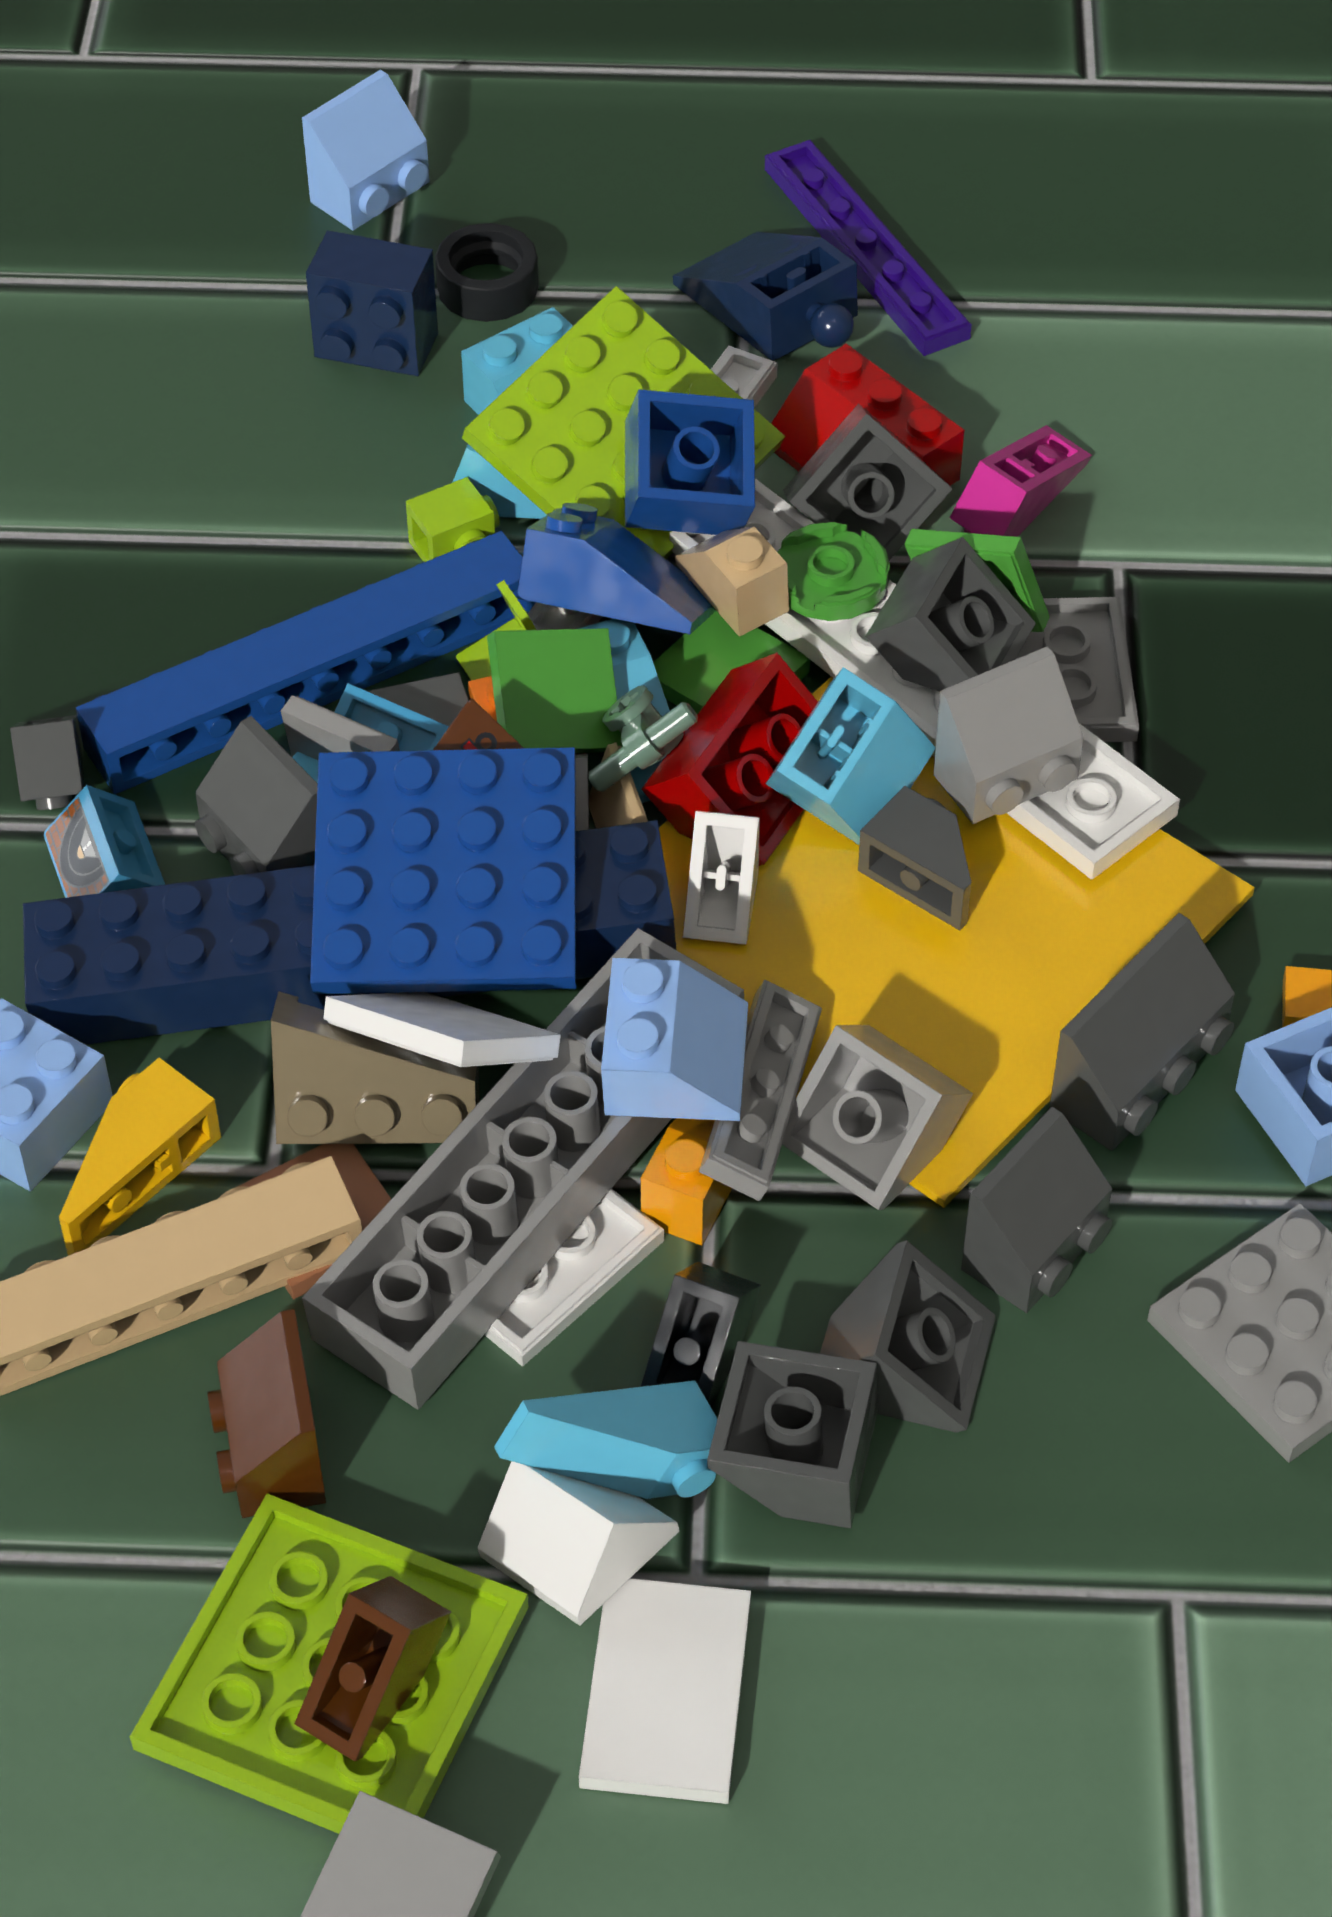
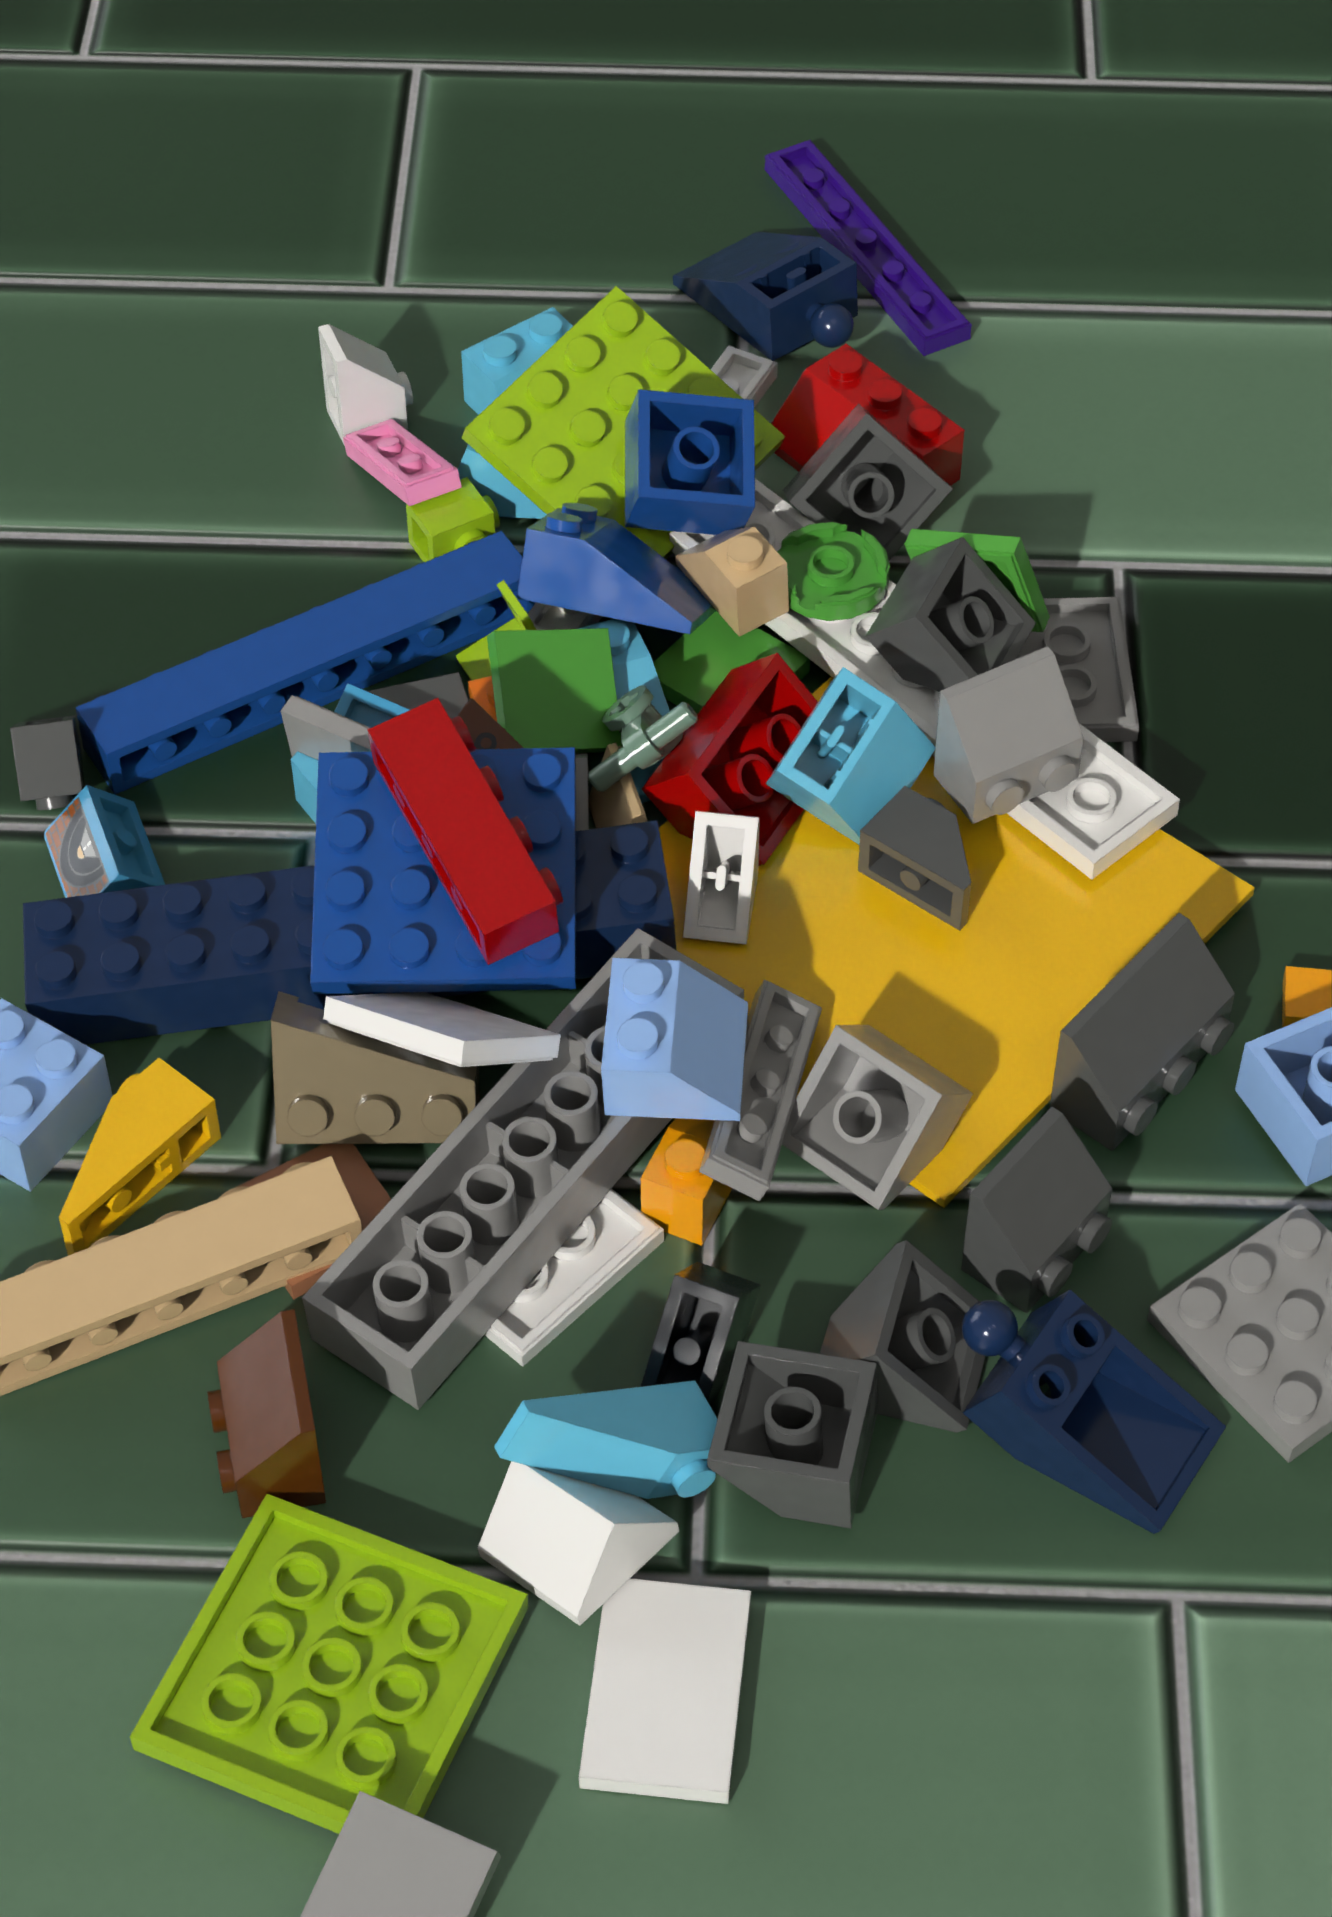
dark grey slope [195,716,317,876] -> none
reddish brown slope [294,1576,451,1762] -> none
light blue slope [302,69,430,231] -> none
dark blue brick [306,230,438,377] -> none
black tyre [435,223,539,322] -> none
dark pink slope [949,425,1092,537] -> none
none -> white slope [318,324,413,446]
none -> bright pink tile [343,419,462,506]
none -> red brick [367,698,563,965]
none -> dark blue slope [962,1290,1226,1534]

